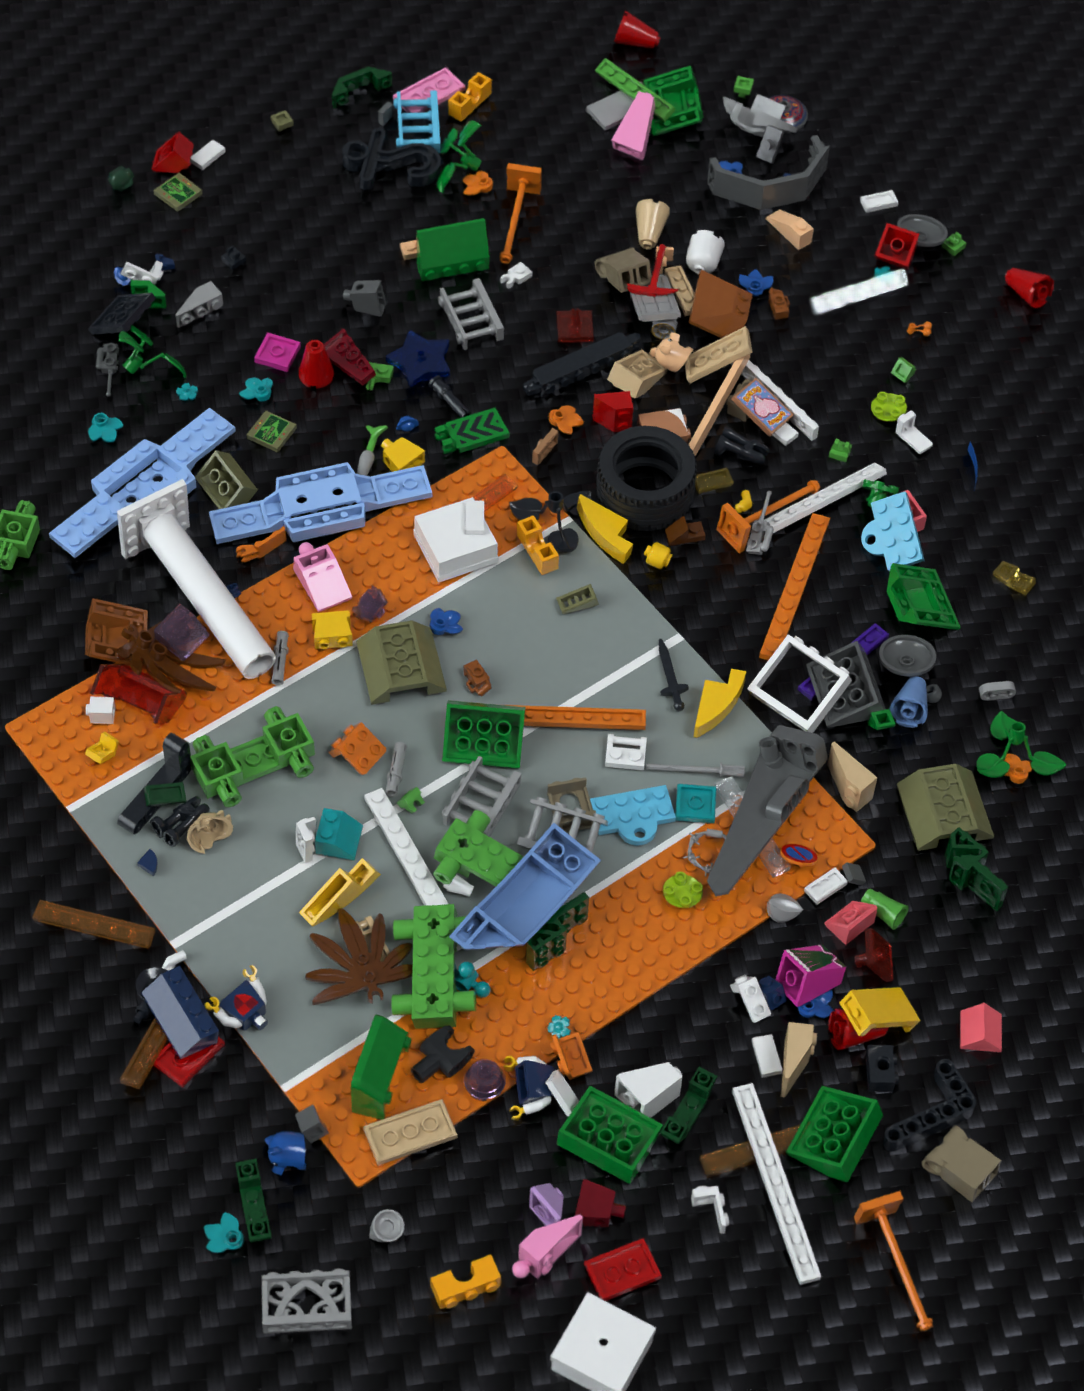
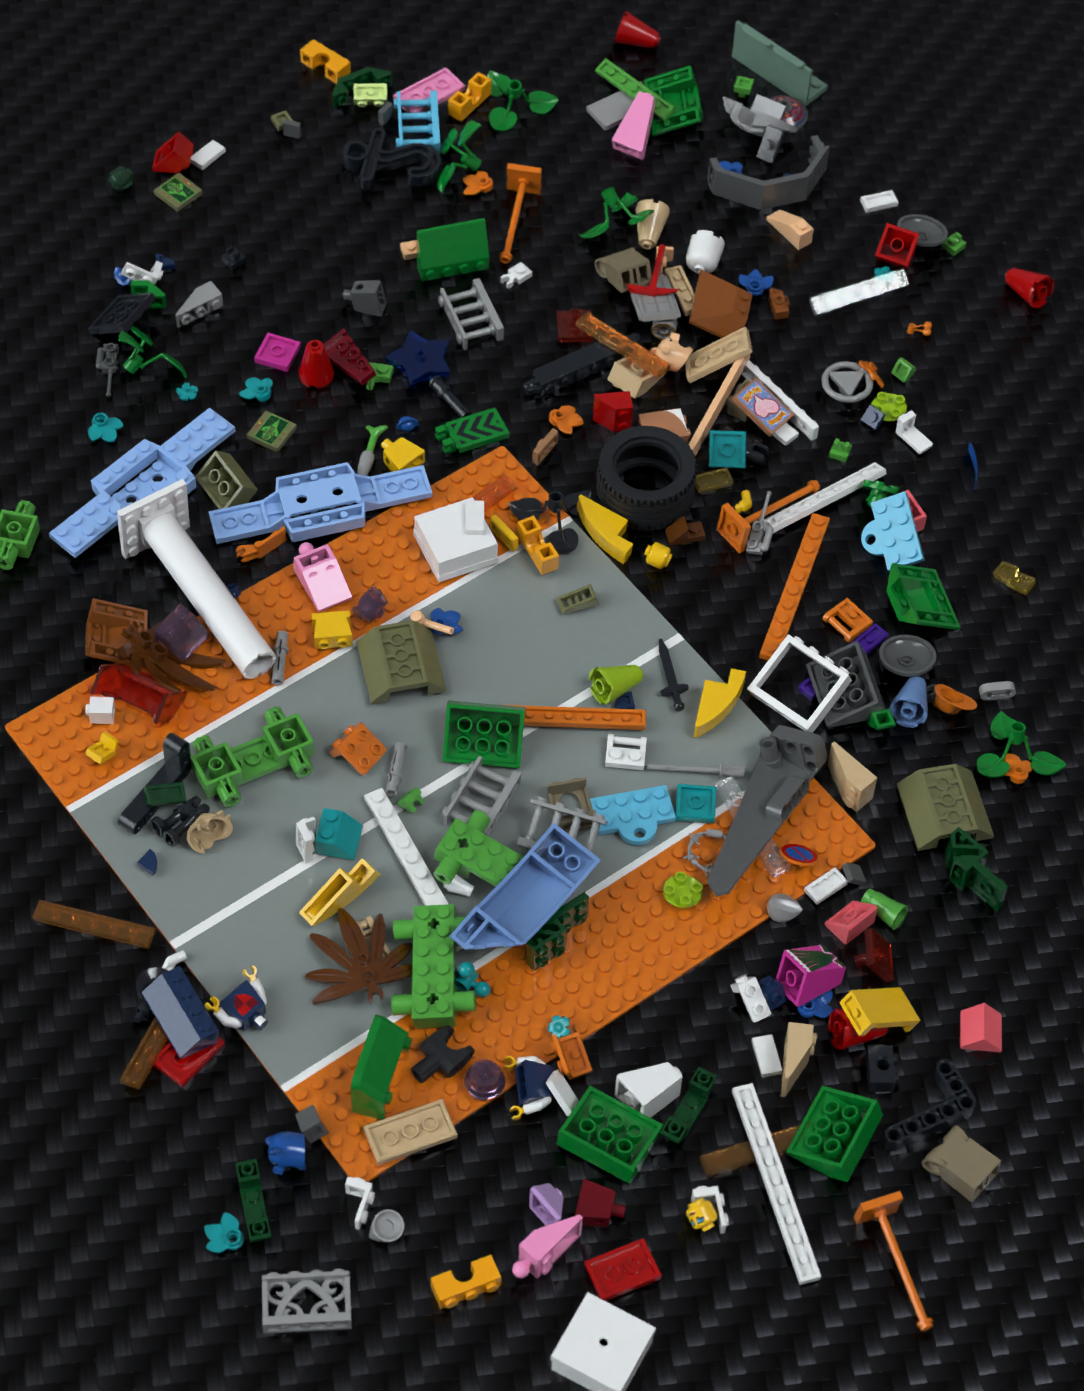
dark orange piece [463,660,492,697] -> none
none -> dark grey tile [283,119,301,139]
none -> light orange arch [300,40,351,84]
none -> white bracket [345,1177,375,1230]
none -> yellowish green bracket [354,84,387,107]
none -> light nougat piece [410,610,454,635]
none -> green plant [487,70,558,131]
none -> yellow tile [490,514,519,552]
none -> clear orange tile [575,312,670,378]
none -> green plant [579,187,655,238]
none -> lime cone [589,665,643,705]
none -> dark blue tile [616,691,635,709]
none -> yellow head [686,1198,718,1231]
none -> teal tile [709,431,747,468]
none -> sand green piece [732,21,828,106]
none -> light grey piece [821,361,873,403]
none -> orange plate [822,598,873,643]
none -> orange plate [859,360,884,388]
none -> plate [861,405,886,429]
none -> orange piece [933,684,977,714]

